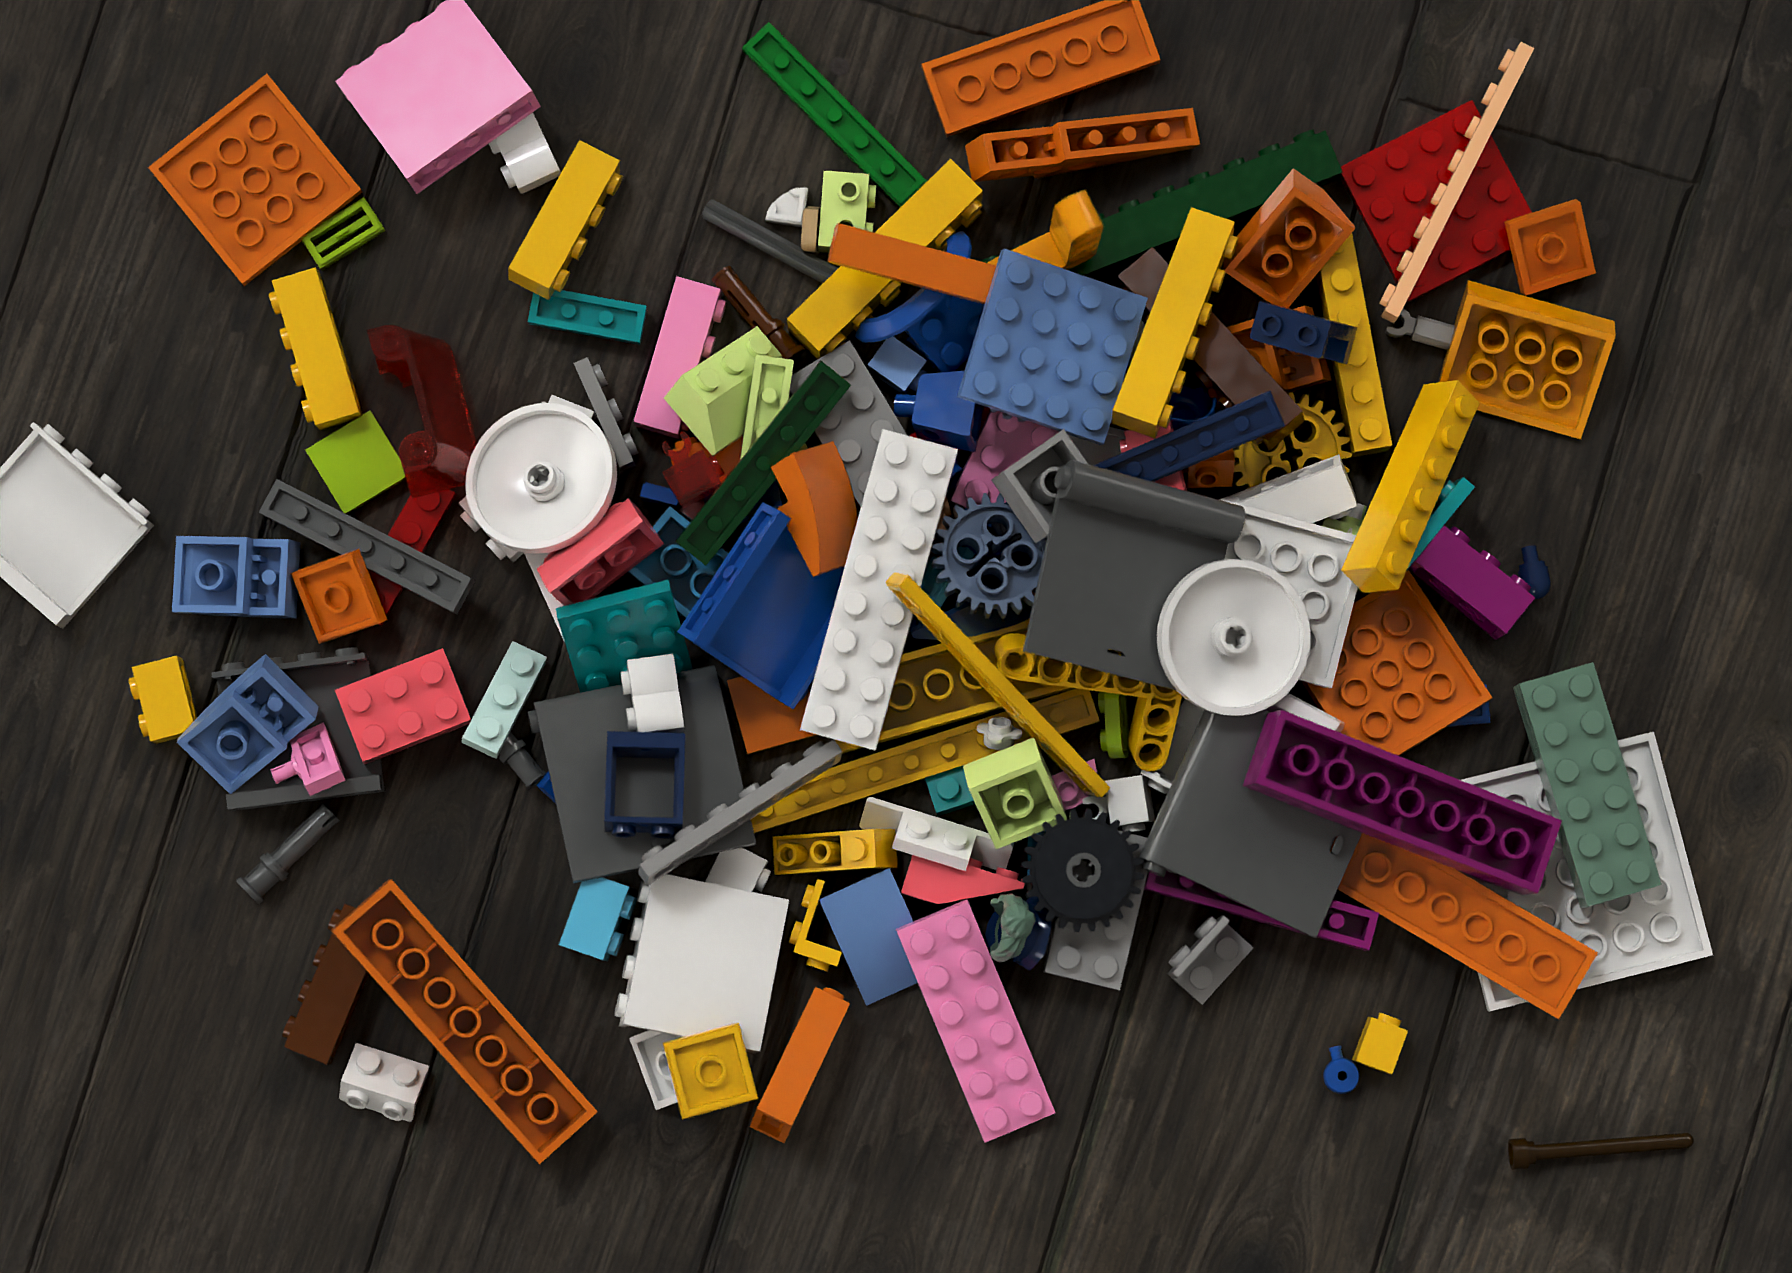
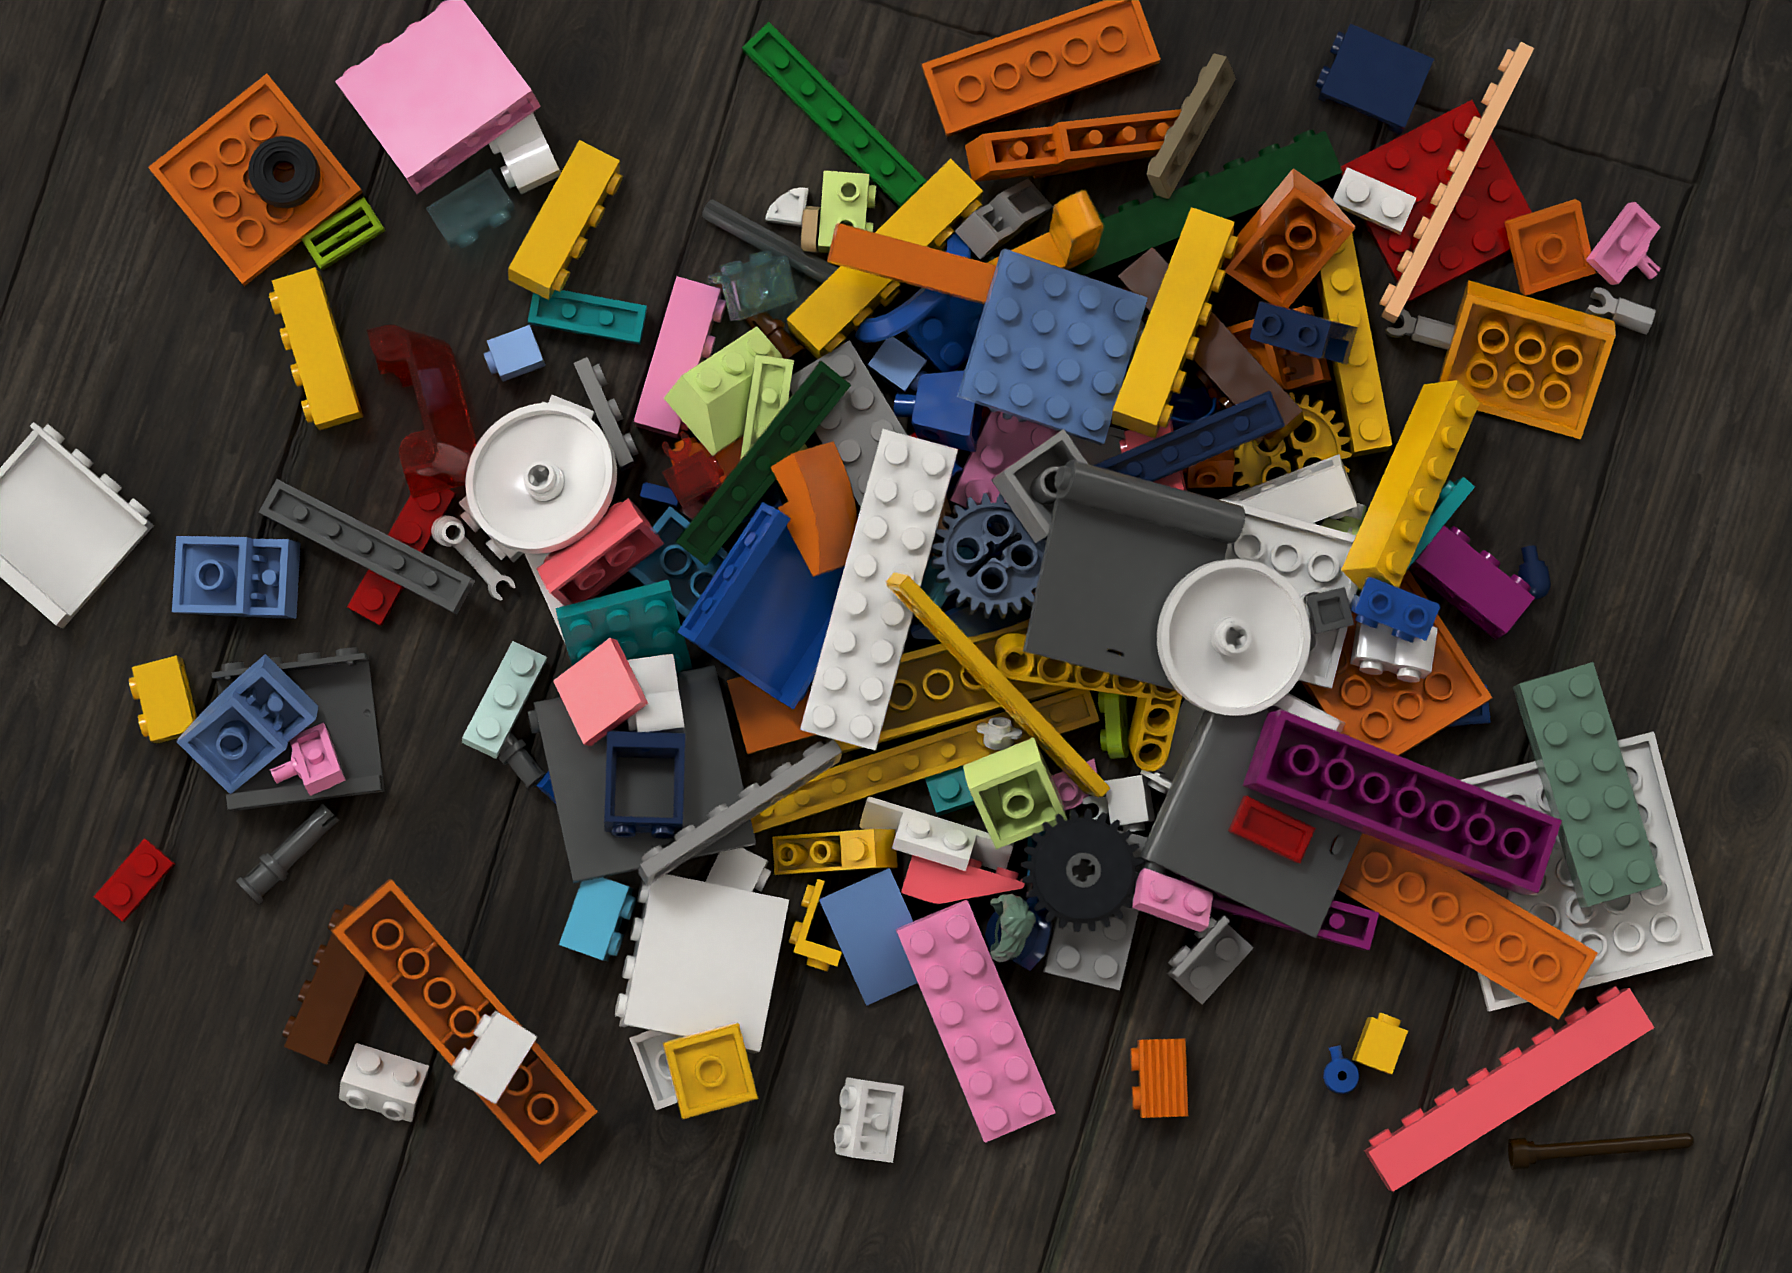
orange tile [291,548,387,644] -> none
lime tile [305,410,411,515] -> none
coral brick [335,648,471,765] -> none
orange slope [750,987,850,1143] -> none
none -> red plate [93,838,175,922]
none -> black tyre [248,136,320,208]
none -> clear light blue bracket [426,169,515,249]
none -> white brick [431,515,515,600]
none -> white brick [452,1011,537,1104]
none -> light blue brick [484,325,546,382]
none -> coral tile [553,638,648,746]
none -> clear light blue bracket [708,251,798,321]
none -> white bracket [834,1077,904,1163]
none -> light grey slope [955,179,1053,259]
none -> orange brick [1130,1038,1188,1118]
none -> bright pink plate [1132,868,1213,932]
none -> dark tan plate [1146,53,1236,199]
none -> red tile [1228,796,1316,864]
none -> dark grey plate [1305,587,1354,634]
none -> dark blue panel [1315,23,1434,135]
none -> white plate [1332,167,1417,234]
none -> blue bracket [1350,577,1440,643]
none -> white brick [1350,621,1438,682]
none -> coral brick [1364,986,1654,1192]
none -> light grey bar [1585,287,1656,335]
none -> bright pink plate [1586,202,1661,285]

